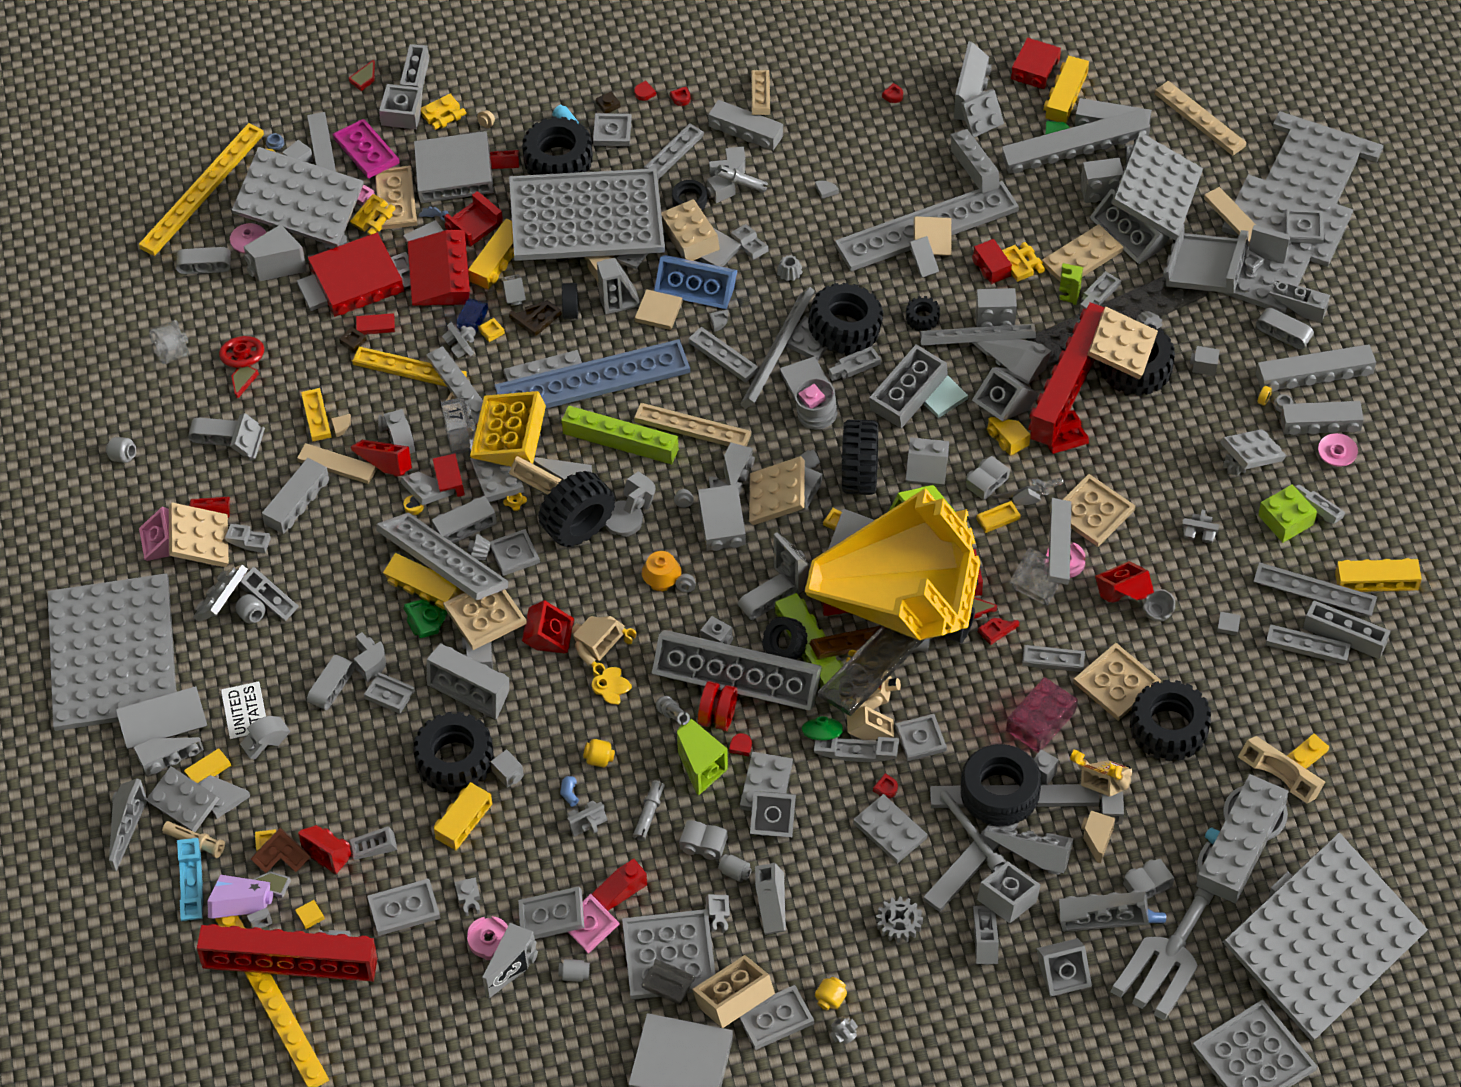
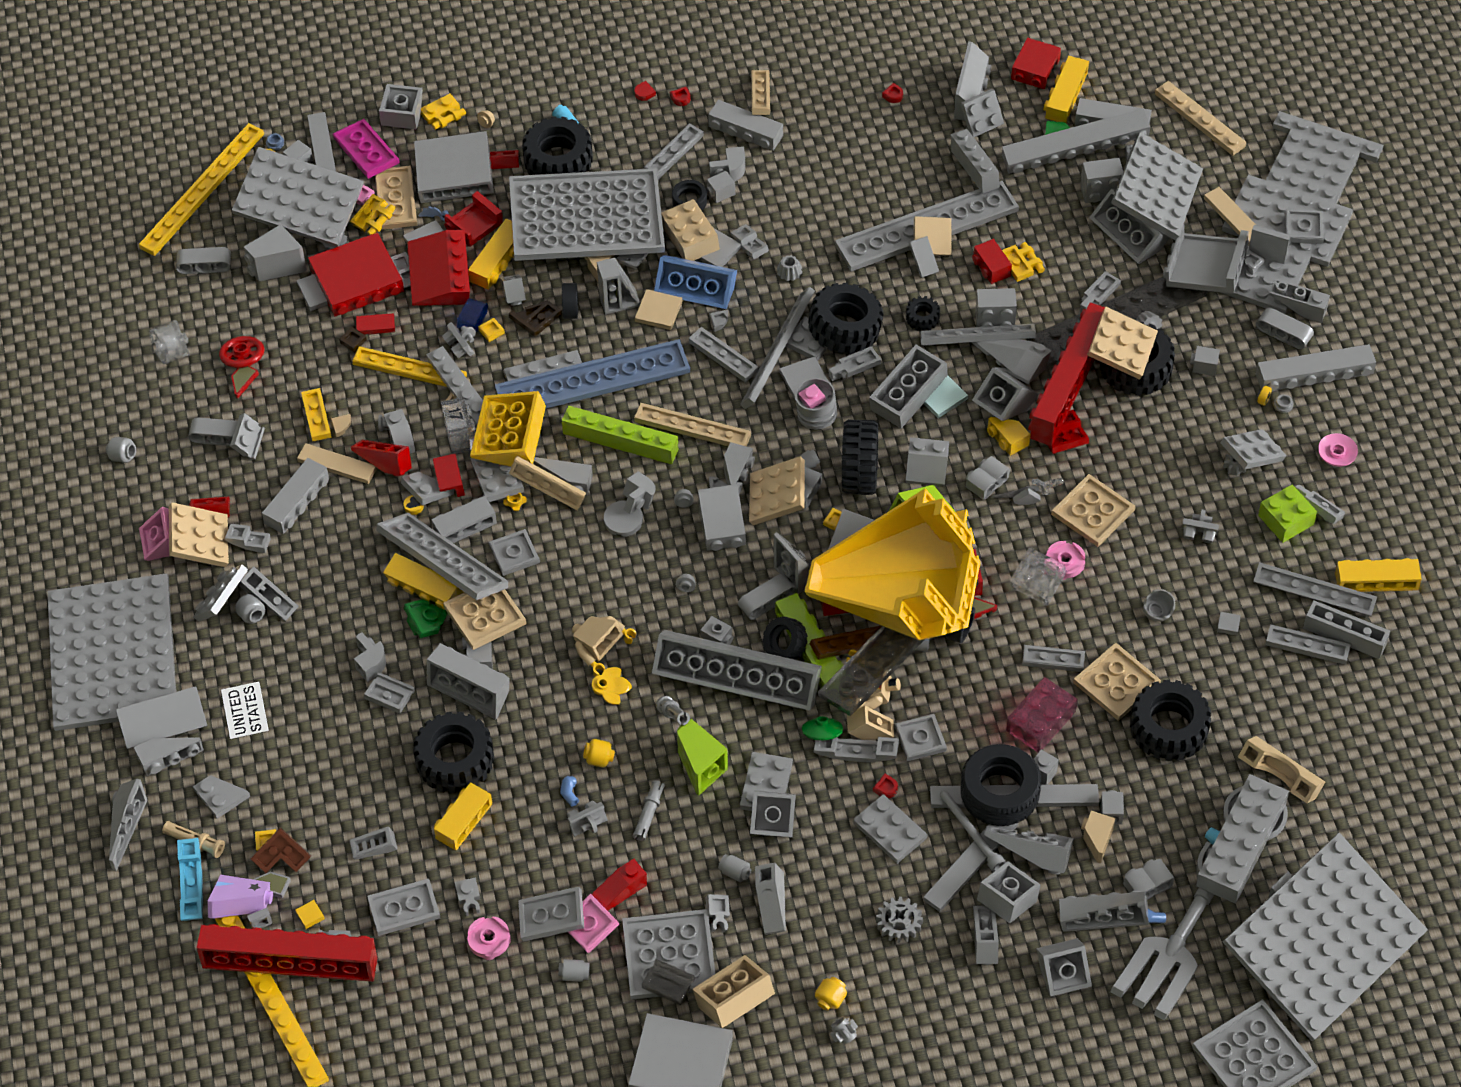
light grey plate [146,766,220,832] -> none
yellow tile [184,748,231,783] -> none
bright pink dish [230,223,266,253] -> none
light grey brick [240,716,291,759] -> none
red slope [298,825,352,874] -> none
light grey beam [307,655,355,710] -> none
tile [349,60,375,91] -> none
light grey brick [400,44,429,89] -> none
light grey piece [467,534,491,560] -> none
light grey slope [482,923,538,998] -> none
light grey brick [490,749,524,788] -> none
red slope [522,600,574,653] -> none
black tyre [538,471,615,547] -> none
light grey plate [593,113,632,146] -> none
dark brown plate [596,91,621,113] -> none
light orange cone [642,551,681,591] -> none
light grey brick [679,820,728,860] -> none
red wheel [698,681,738,731] -> none
light grey pin [715,164,768,193] -> none
red tile [729,733,752,756] -> none
light grey plate [738,985,814,1050] -> none
light grey tile [815,181,839,199] -> none
yellow tile [976,501,1021,533] -> none
red tile [978,618,1020,645] -> none
tan plate [1042,224,1123,281] -> none
light grey tile [1048,498,1071,585] -> none
lime hinge [1059,263,1083,305] -> none
tan torso [1070,749,1132,796] -> none
red slope [1095,561,1154,603] -> none
light grey brick [1280,401,1364,435] -> none
yellow plate [1287,734,1329,769] -> none

